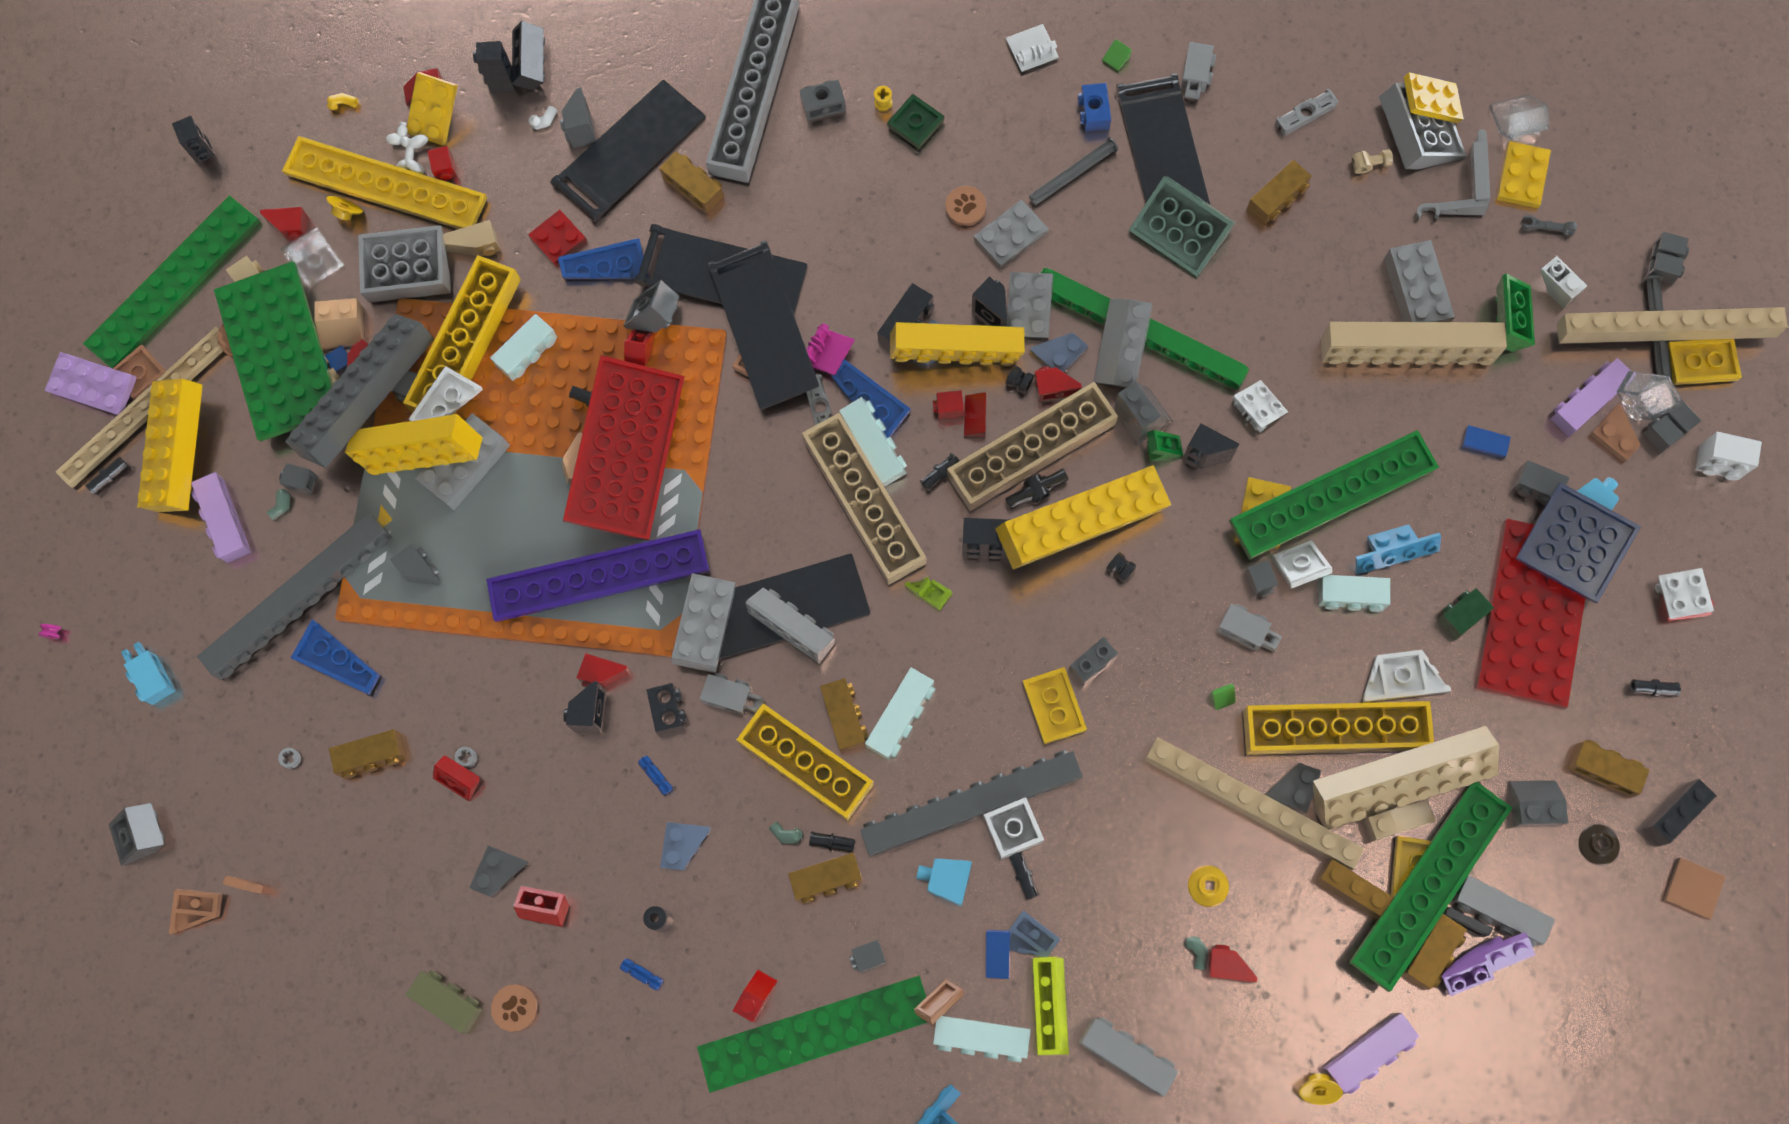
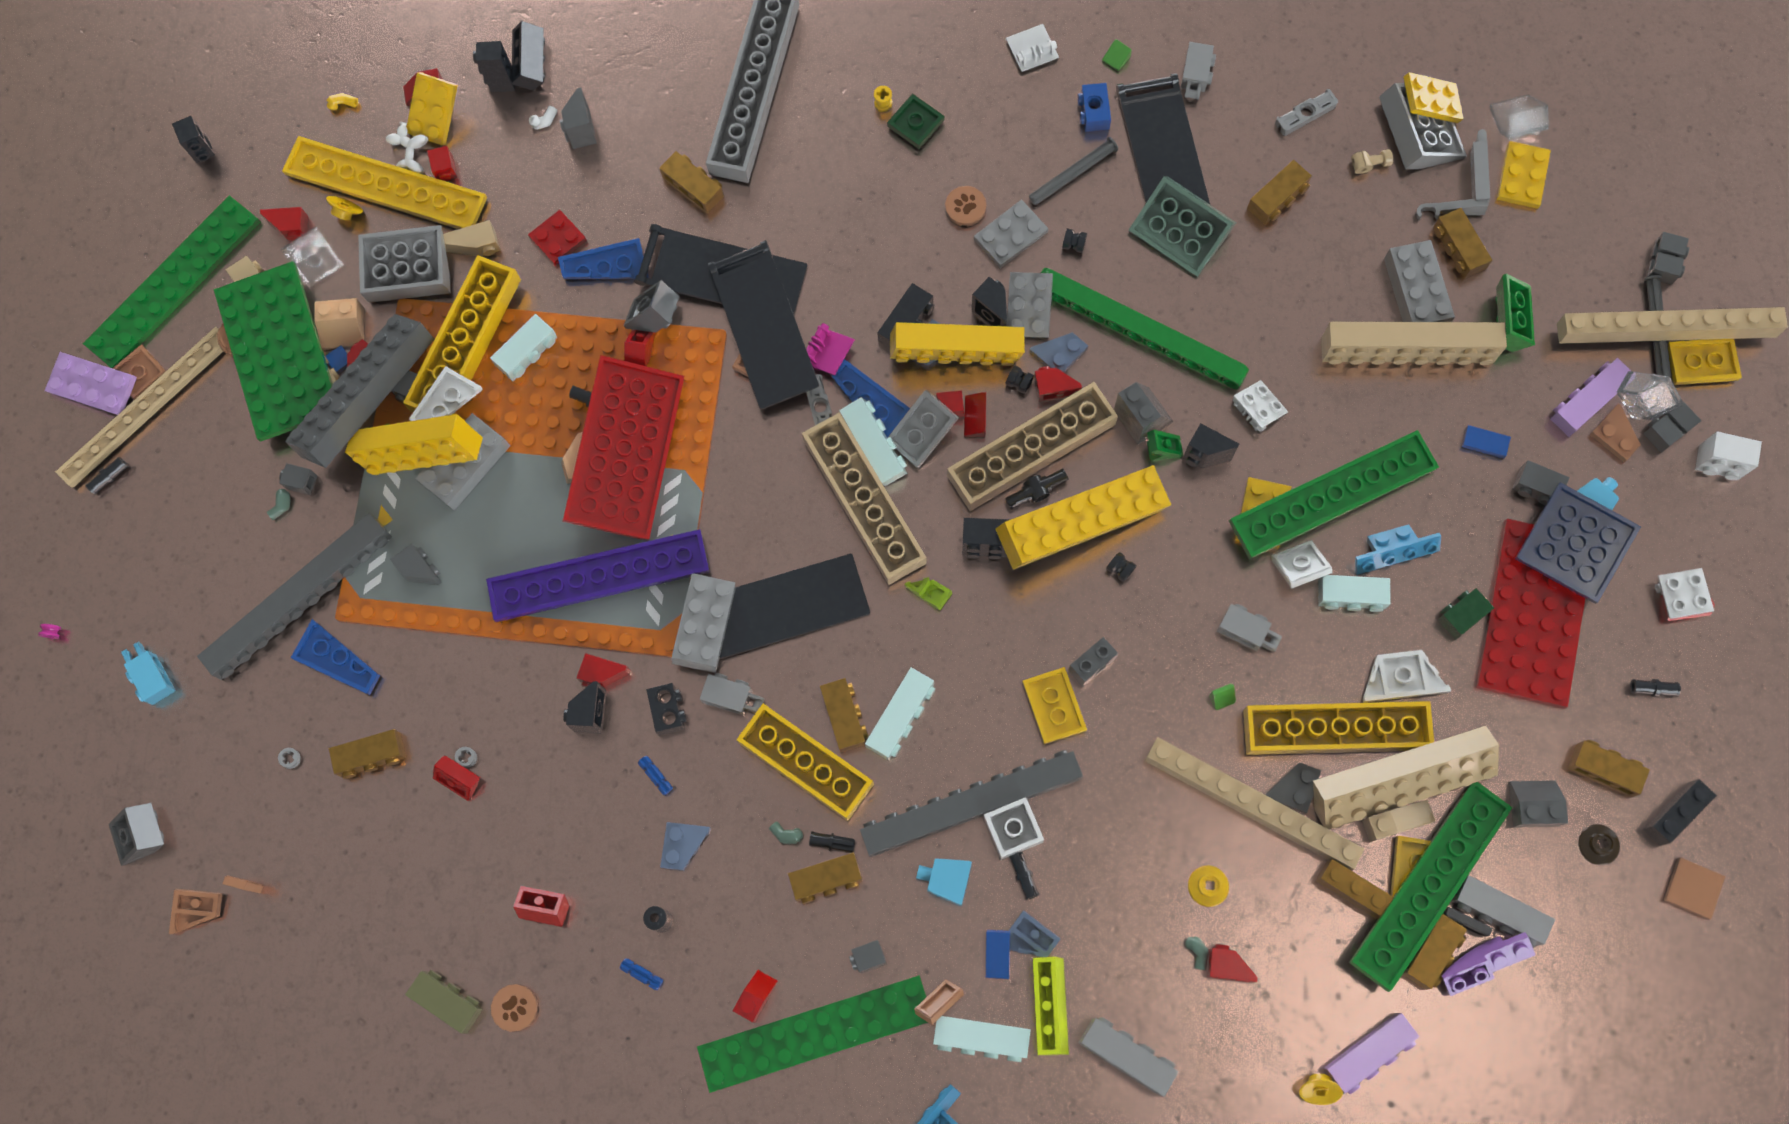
yellow brick [137,378,203,512] -> none
lavender brick [191,472,252,563] -> none
dark grey wing [469,846,529,897] -> none
black flag [550,80,706,222] -> none
light grey slope [746,588,835,664] -> none
dark grey brick [799,79,846,121] -> none
black pin [920,453,960,491] -> none
light grey slope [1094,298,1153,389] -> none
dark grey brick [1244,560,1278,597] -> none
dark grey piece [1521,215,1577,236] -> none
white slope [1540,256,1587,309] -> none
none -> light grey plate [888,390,959,468]
none -> black wheel [1062,228,1087,253]
none -> pearl gold brick [1434,208,1493,279]

